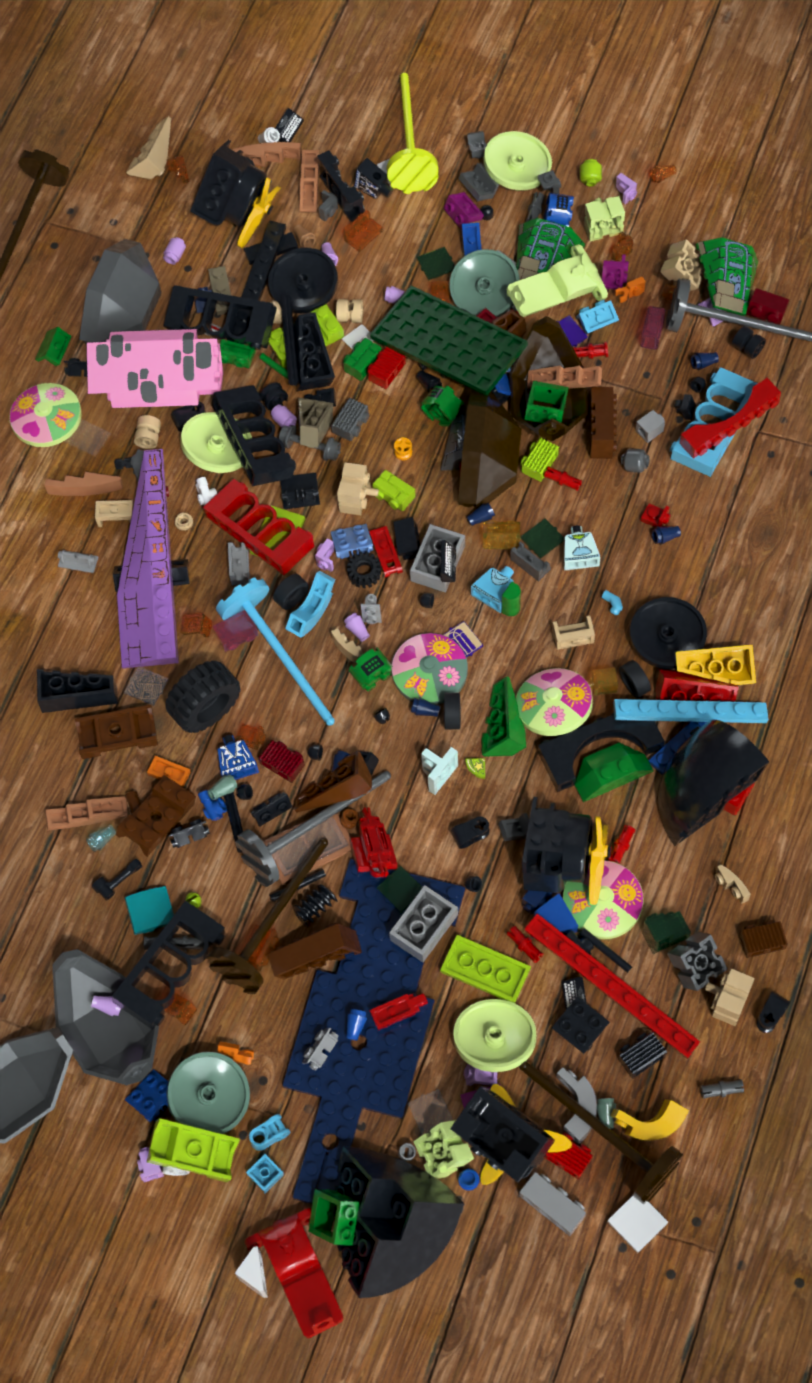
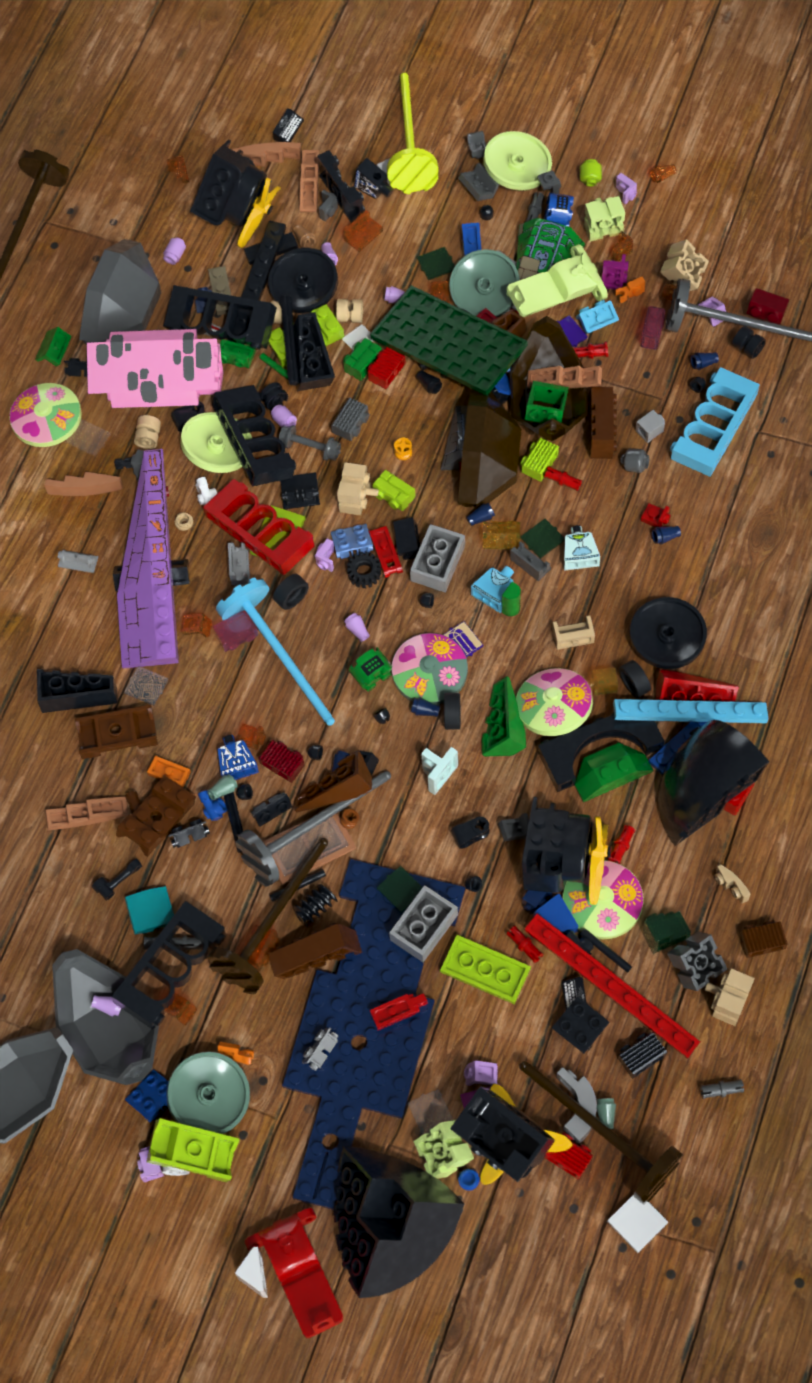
clear light blue cone [86,825,116,852] -> none
tan panel [95,500,134,527] -> none
tan wedge [126,116,171,179] -> none
black tyre [166,661,240,733] -> none
lime hinge [185,892,202,909] -> none
medium azure piece [246,1154,284,1193] -> none
medium azure piece [249,1114,291,1151] -> none
white cone [258,127,280,143] -> none
medium azure arch [285,571,336,638] -> none
dark tan wedge [298,397,333,448] -> none
black plate [304,388,336,407] -> none
green window [308,1189,359,1245] -> none
tan slope [331,628,363,664] -> none
blue cone [346,1009,367,1041] -> none
red piece [350,807,398,878] -> none
light grey hinge [361,594,382,624] -> none
light grey hinge [398,1143,416,1161] -> none
green brick [421,386,465,427] -> none
slope [440,540,456,582] -> none
magenta bracket [443,192,484,230] -> none
yellowish green dish [454,999,536,1072] -> none
lime tile [466,758,485,779] -> none
light grey brick [519,1172,586,1237] -> none
medium azure arm [602,590,623,615] -> none
yellow arch [610,1099,689,1140] -> none
black tile [674,394,696,420] -> none
yellow wedge [675,645,756,685] -> none
red arch [679,378,781,459] -> none
wedge [695,237,758,316] -> none
black piece [757,991,790,1033] -> none

